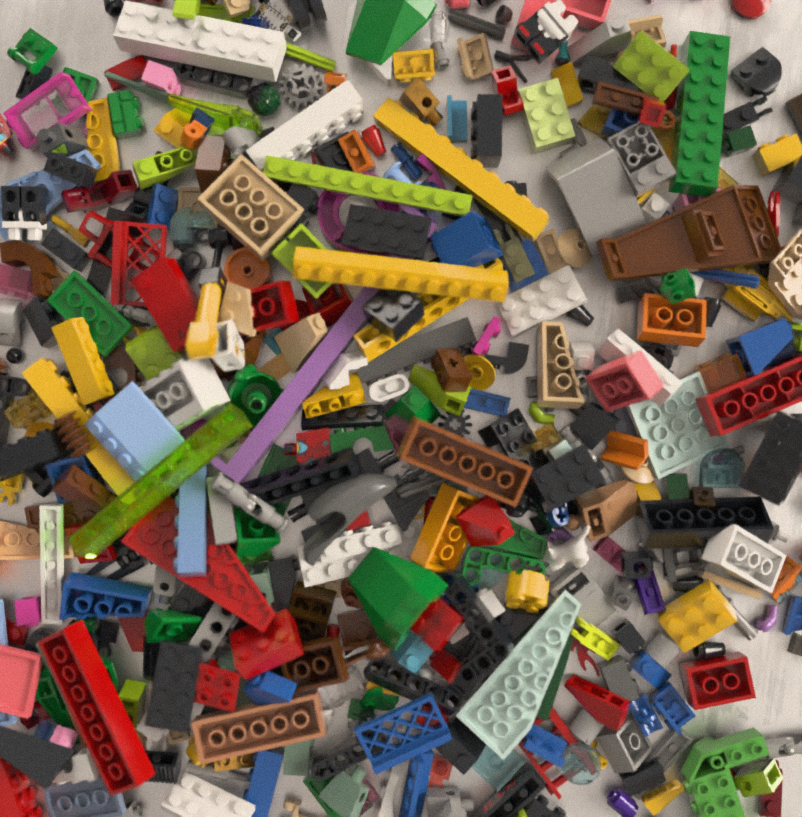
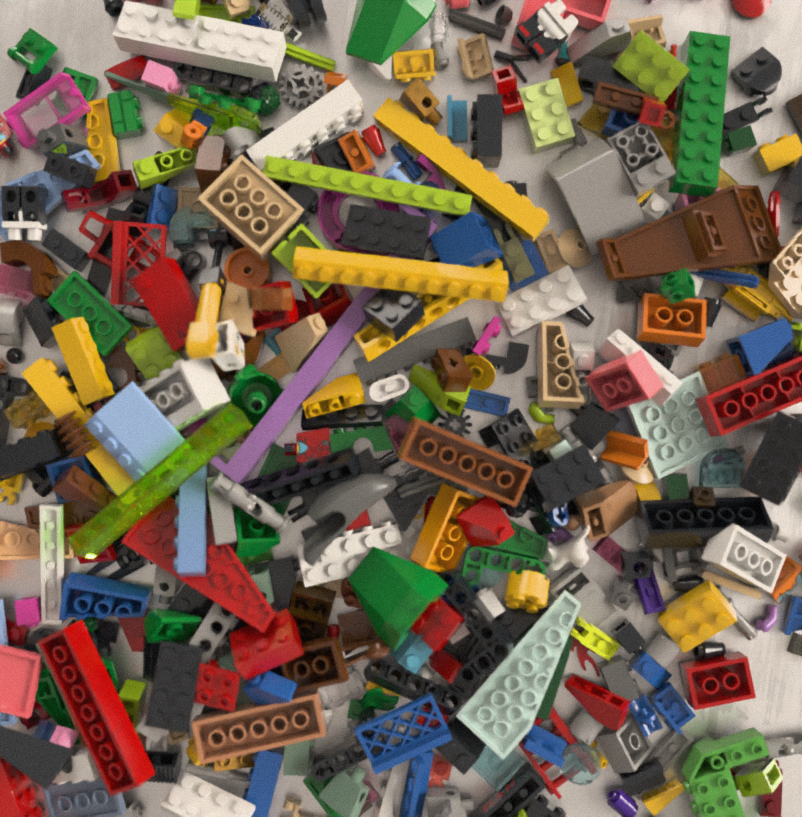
yellow piece [51,215,90,247] -> none
white slope [322,349,367,390] -> none
none -> green plant [185,84,261,113]
none -> dark orange slope [251,288,292,310]

